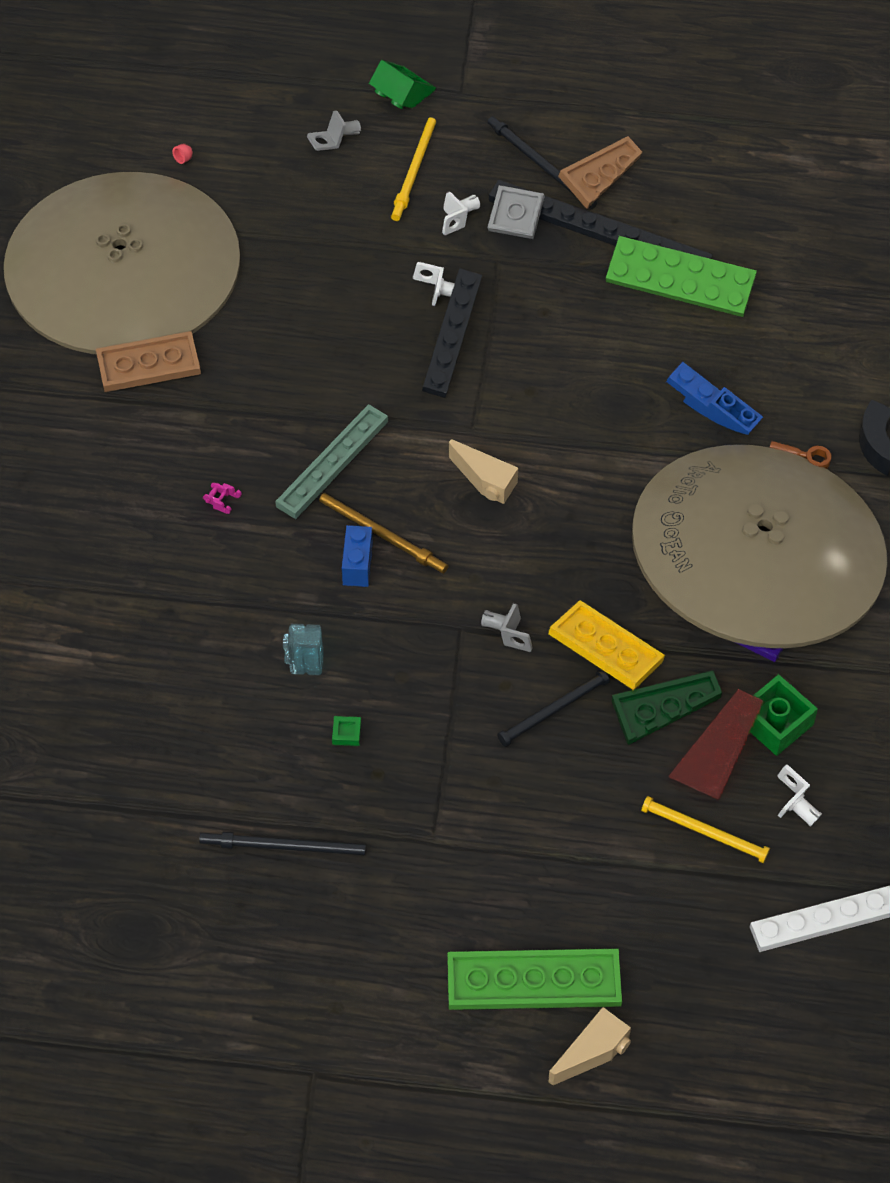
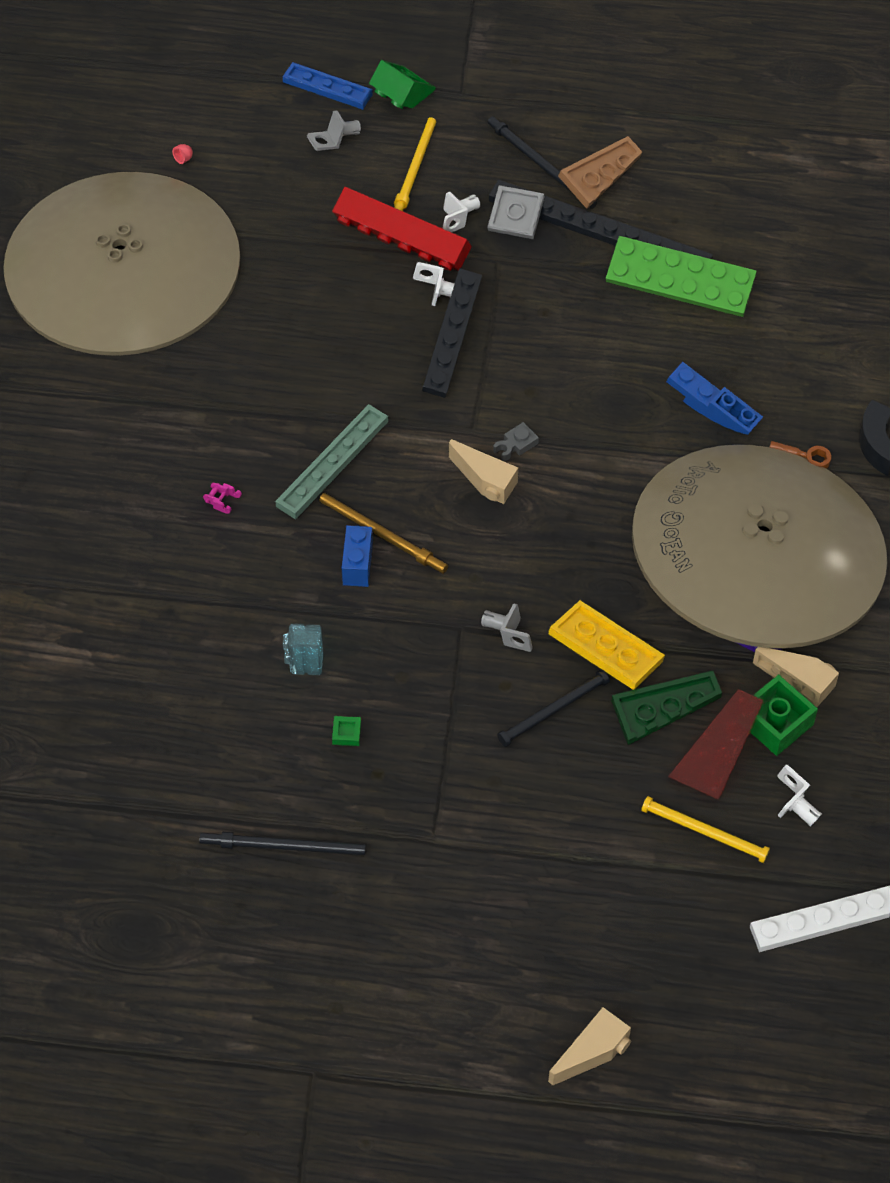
medium nougat plate [96,331,201,392] -> none
bright green plate [448,949,622,1010] -> none
none -> blue tile [283,62,373,110]
none -> red brick [332,187,472,271]
none -> dark grey plate [493,422,539,461]
none -> tan slope [753,647,839,707]

